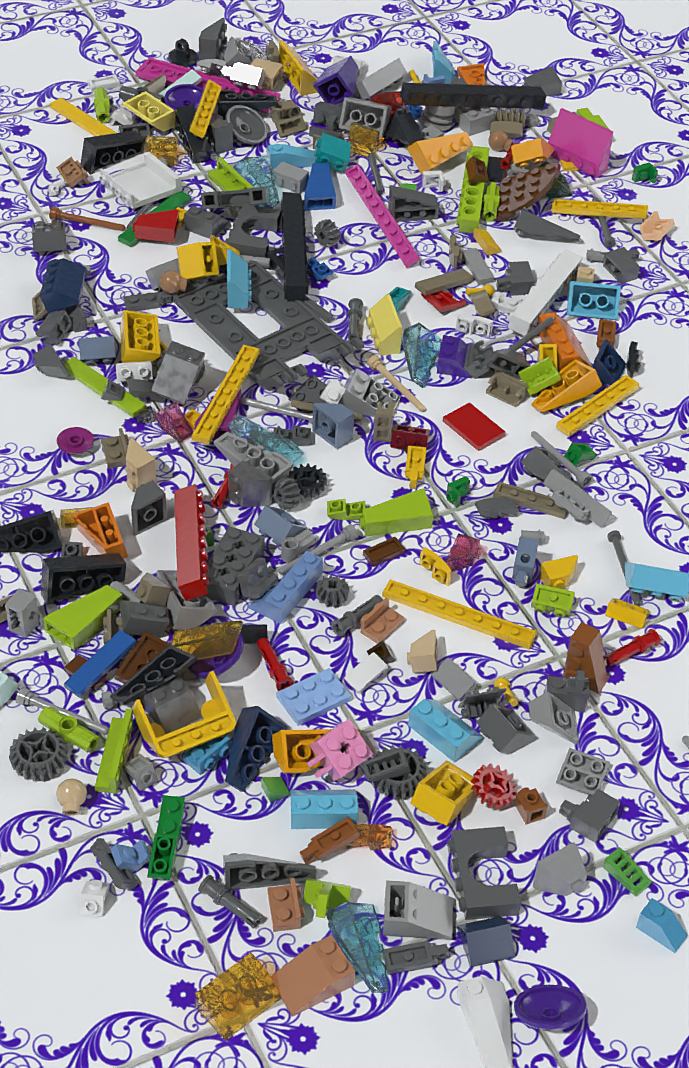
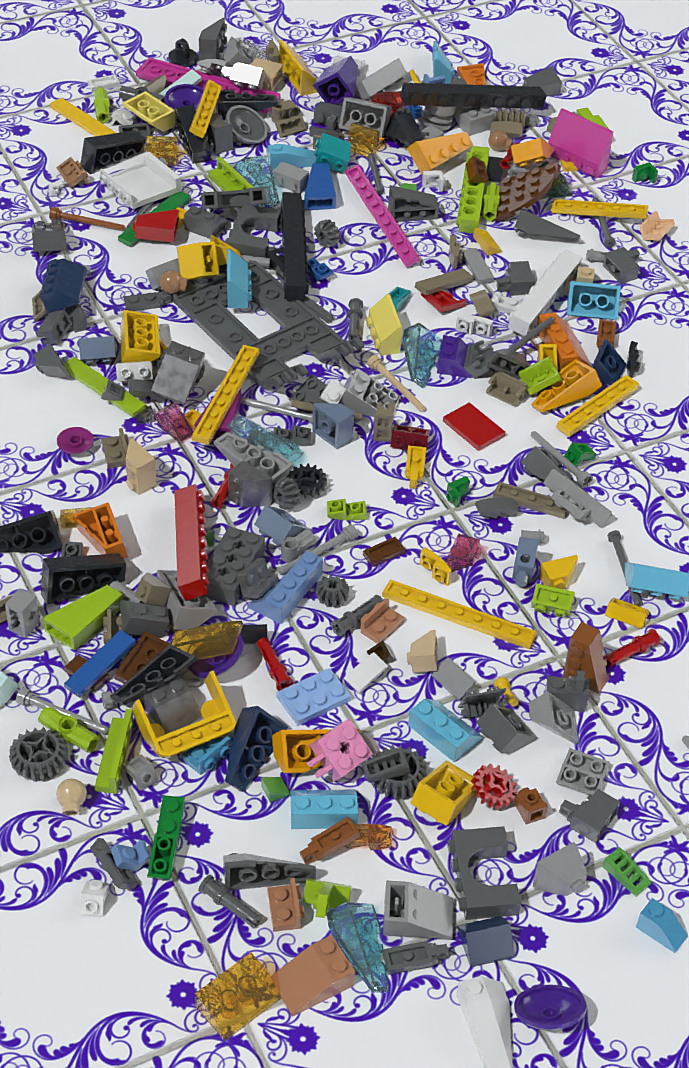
dark grey slope [131,480,167,536] -> none
lime slope [359,488,433,537] -> none
yellow bar [465,284,495,296] -> none

